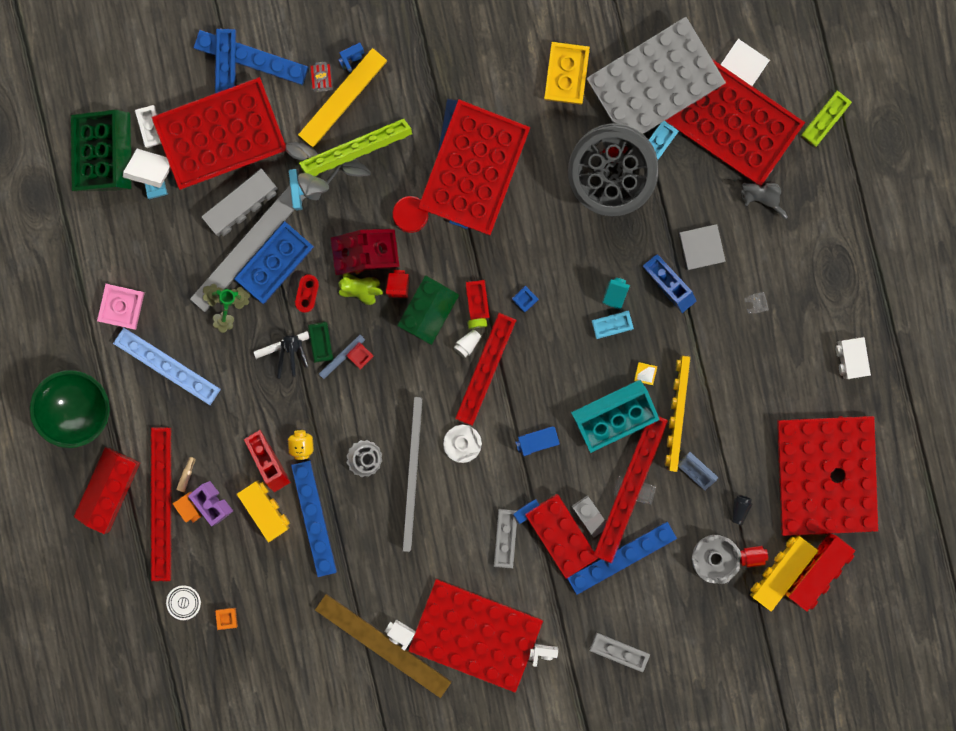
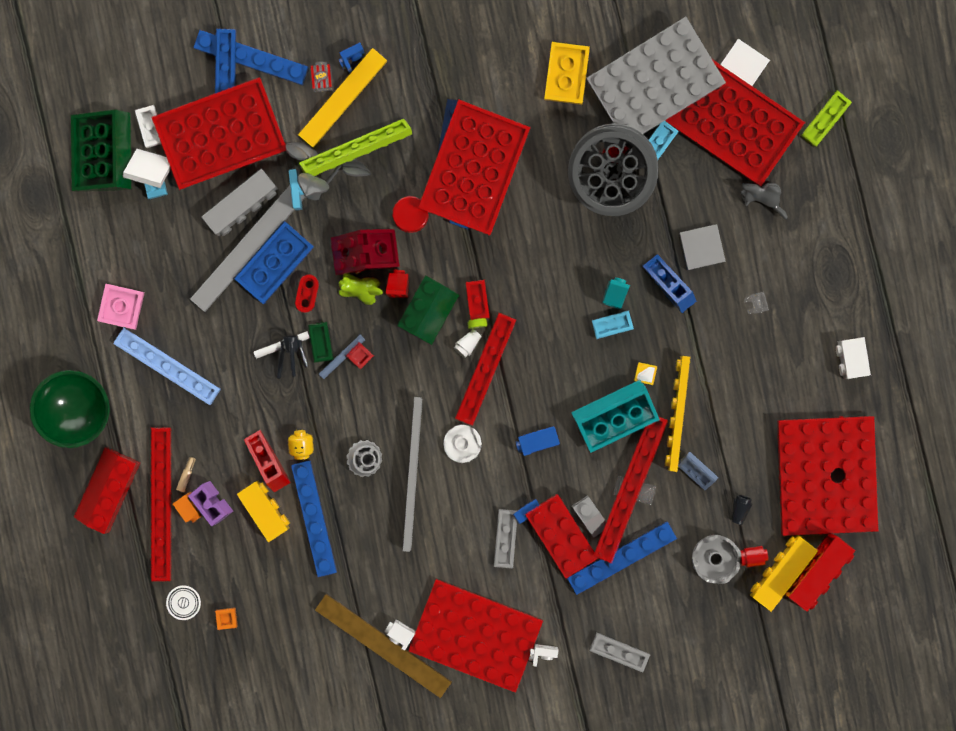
olive plant [202,284,251,333] -> none
blue tile [512,286,539,313] -> none

